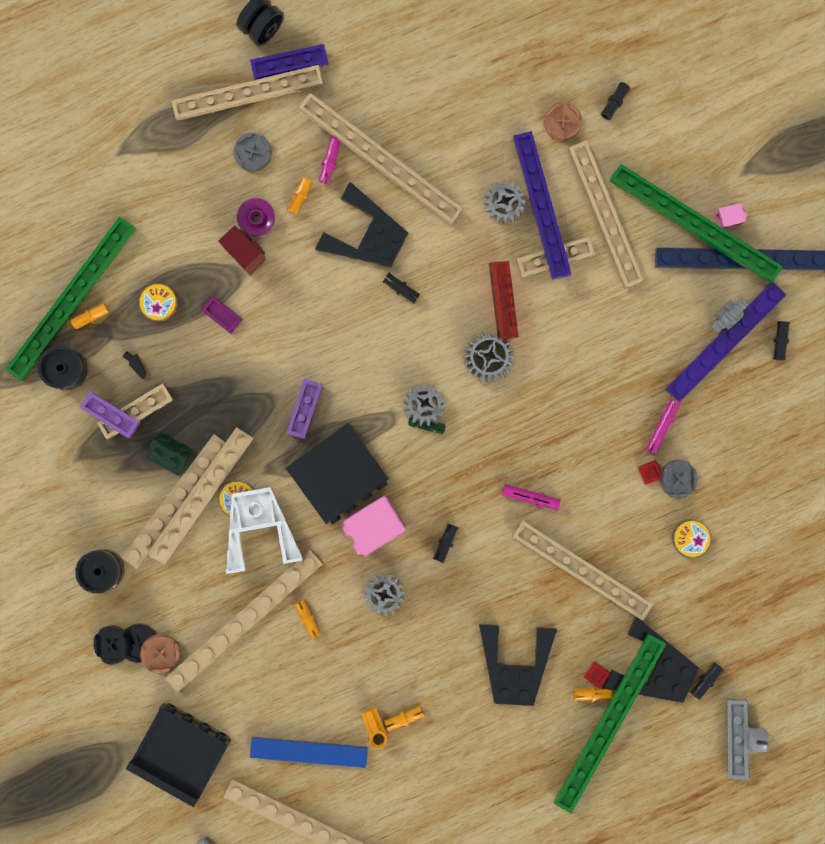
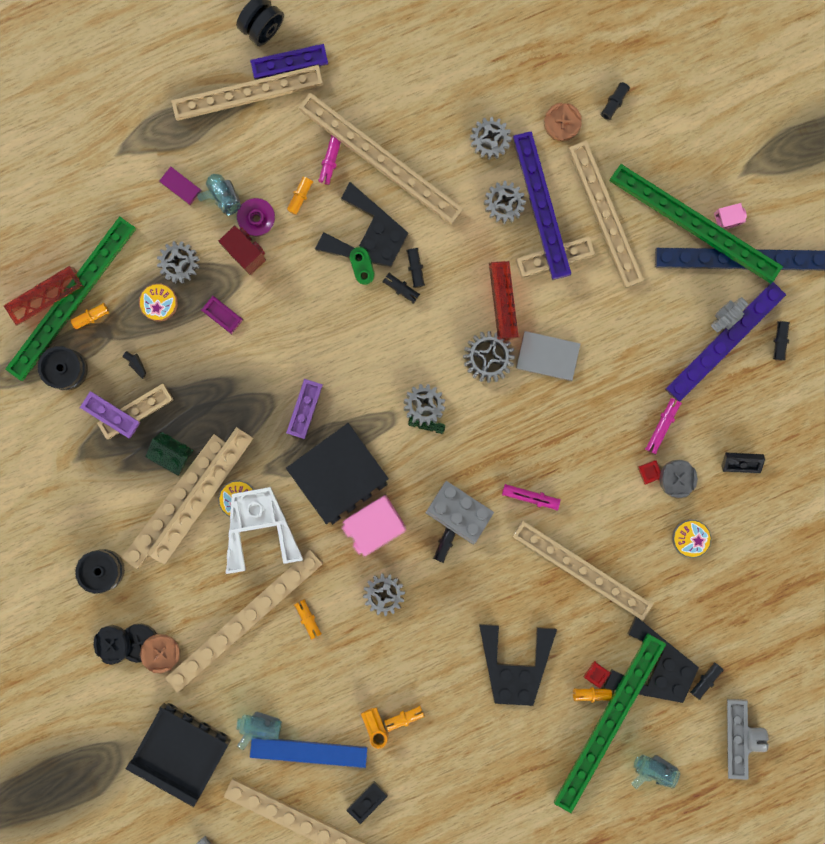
flat silver tile [233,133,272,172] -> none
none -> clear red fence [4,266,83,326]
none -> light grey gear [157,241,200,283]
none -> magenta tile [159,166,201,205]
none -> clear light blue piece [197,174,241,216]
none -> clear light blue piece [236,712,282,751]
none -> black plate [346,781,388,824]
none -> green plate [350,246,375,285]
none -> black pin [406,248,425,288]
none -> light grey plate [425,481,494,545]
none -> light grey gear [470,117,511,160]
none -> light grey tile [516,331,580,381]
none -> clear light blue piece [631,755,680,789]
none -> black plate [721,452,765,473]

